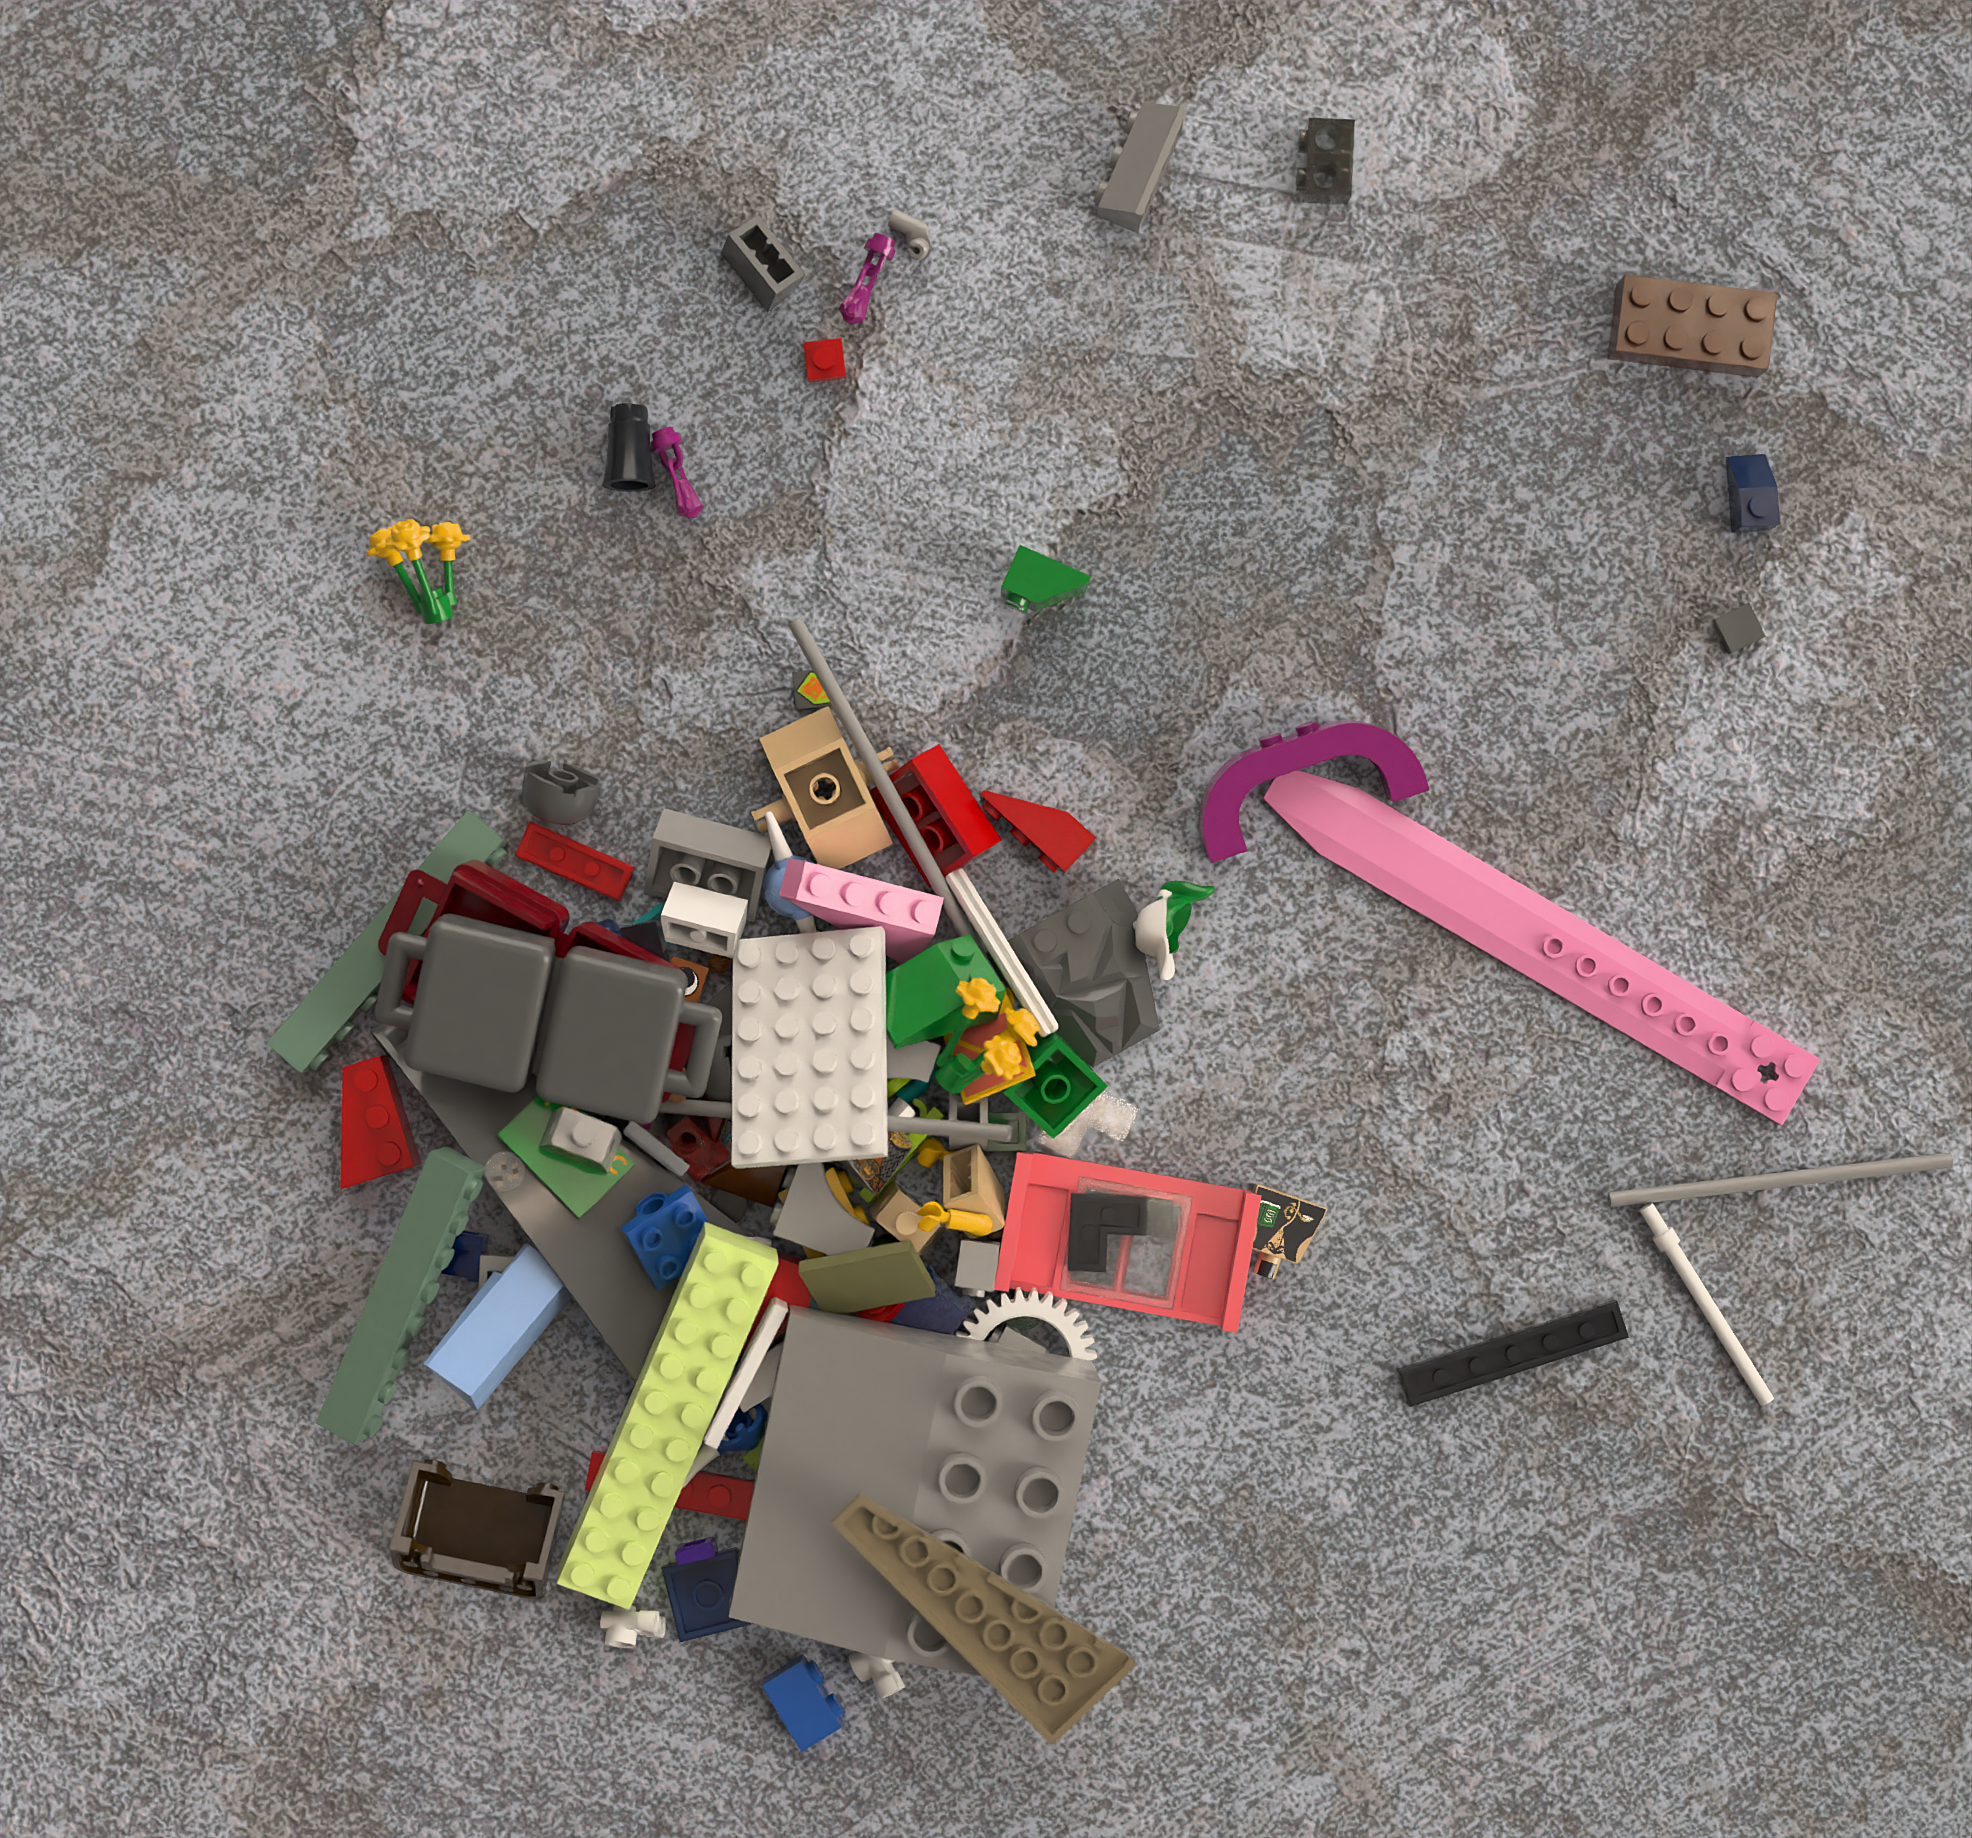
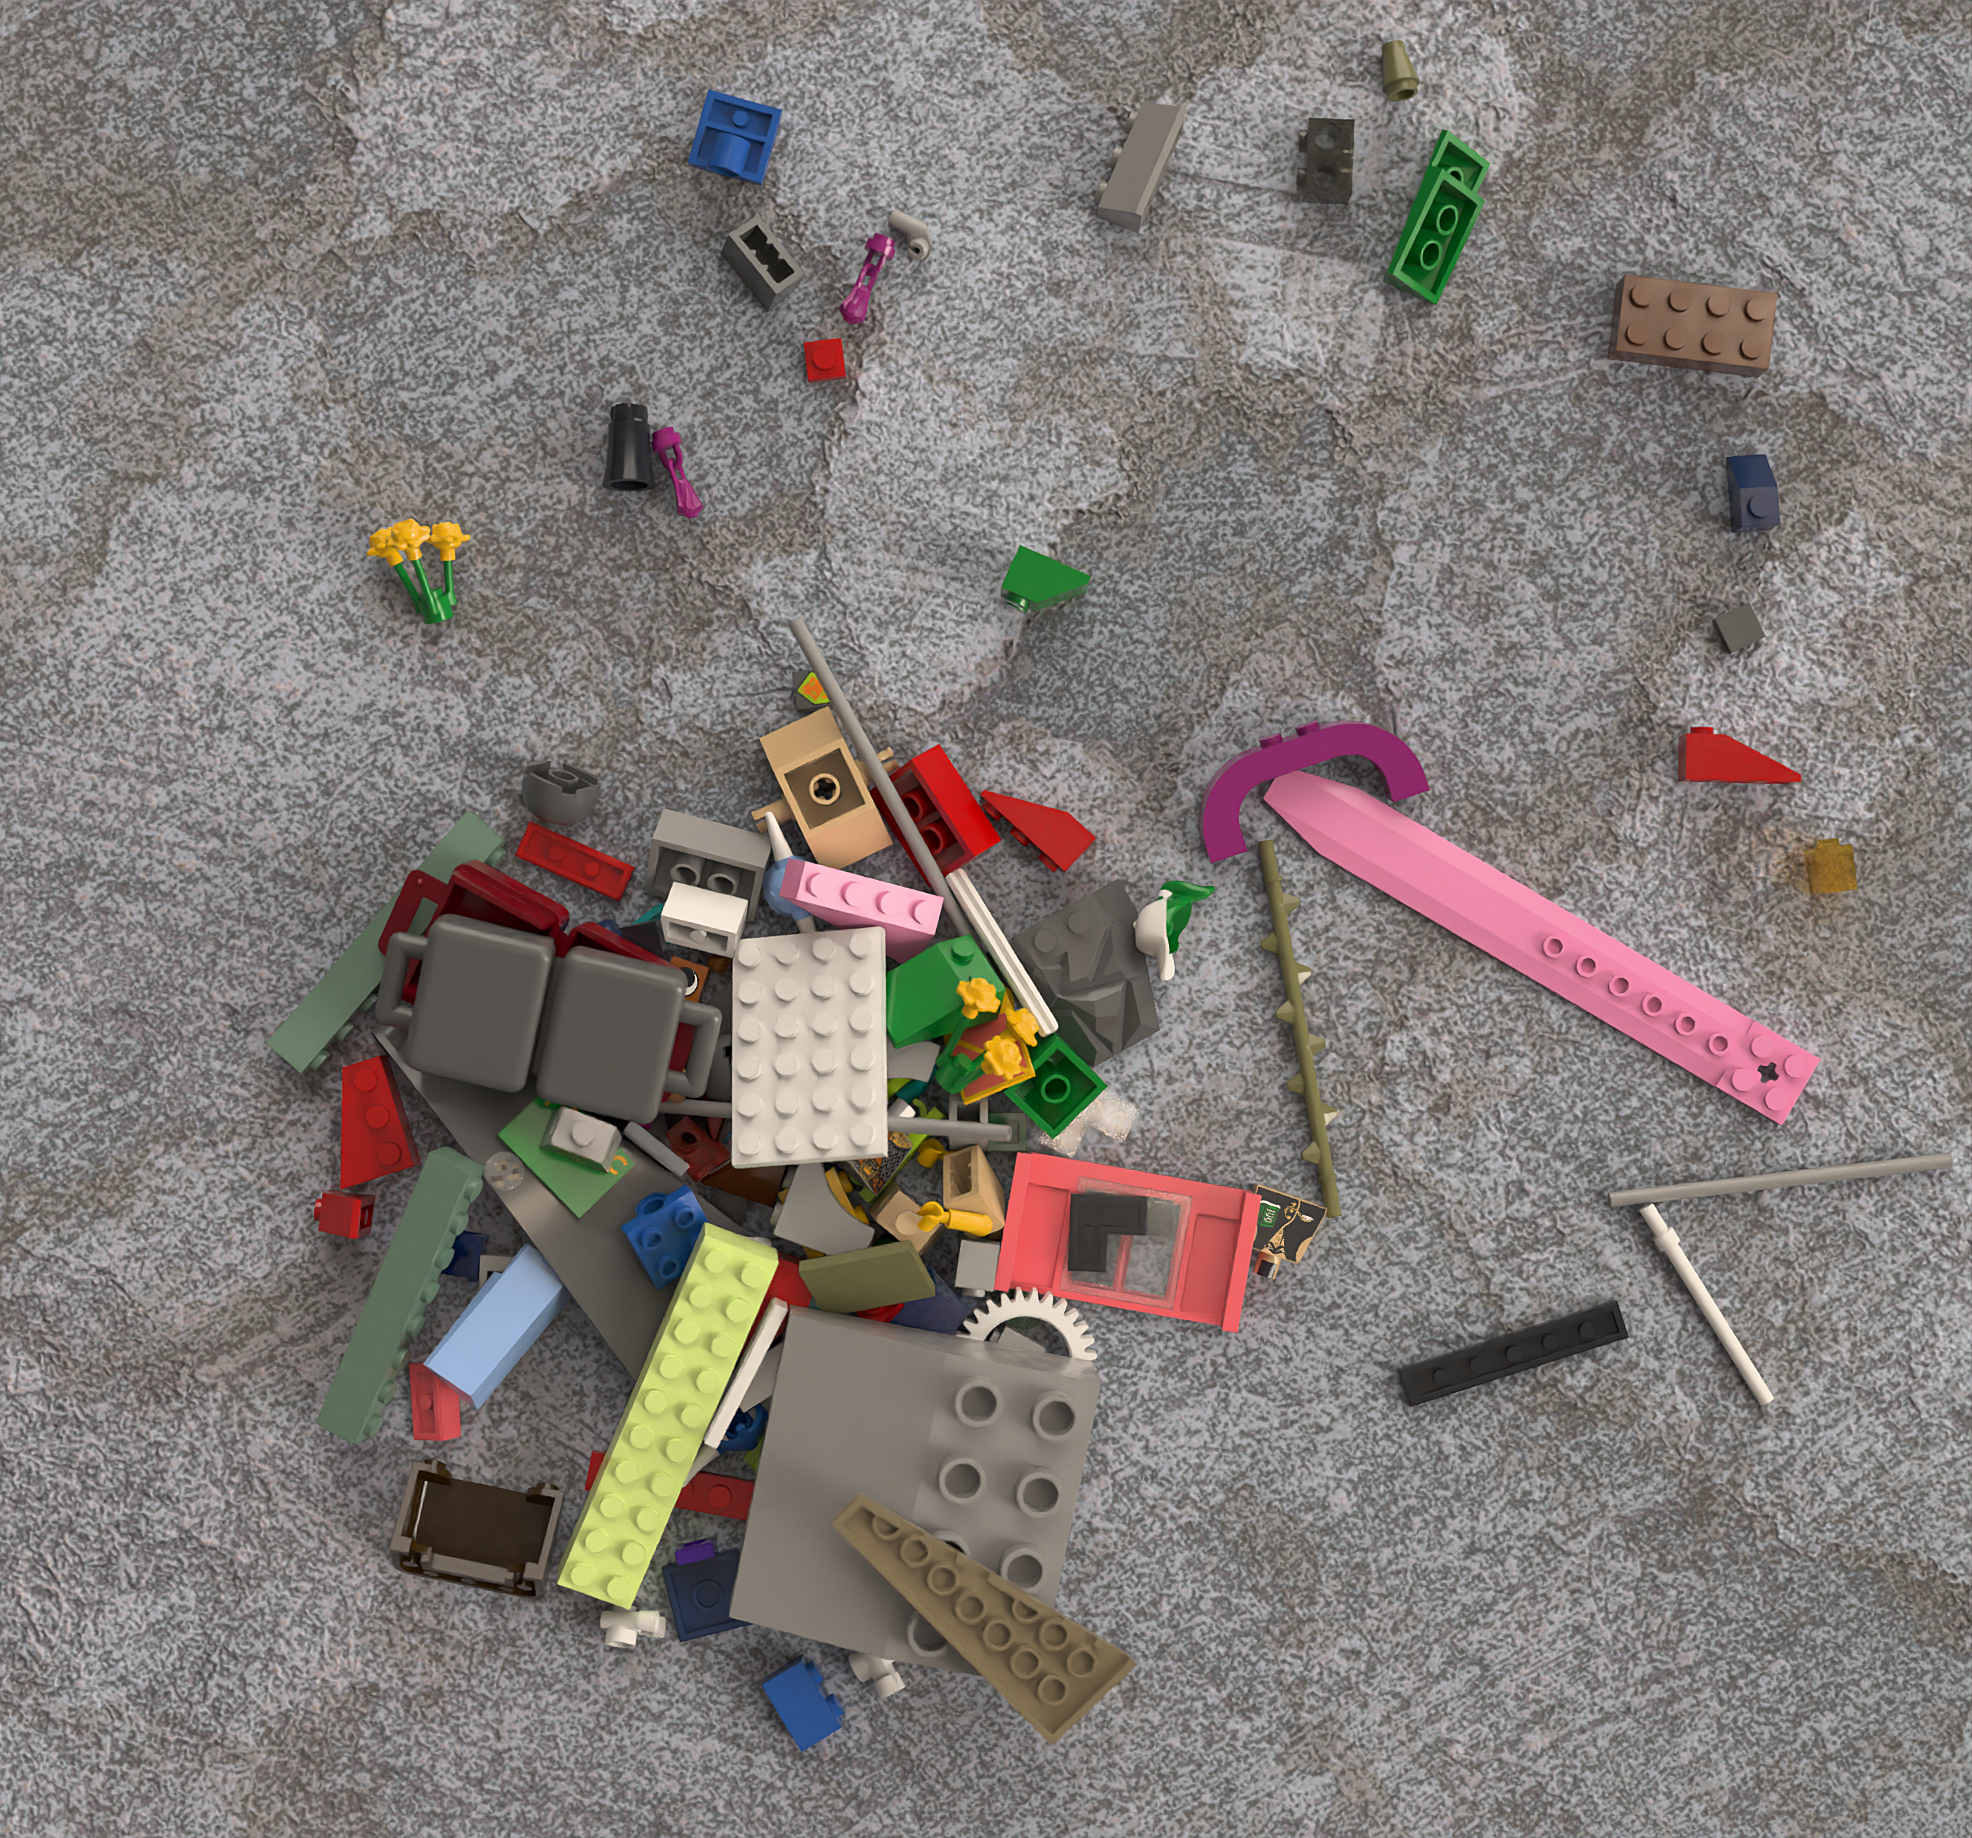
none -> red slope [314,1190,376,1239]
none -> coral slope [409,1362,461,1441]
none -> blue plate [688,89,783,186]
none -> olive plant [1258,839,1342,1218]
none -> olive cone [1382,40,1420,102]
none -> green slope [1382,129,1491,305]
none -> red slope [1678,727,1801,785]
none -> clear yellow brick [1805,838,1858,895]

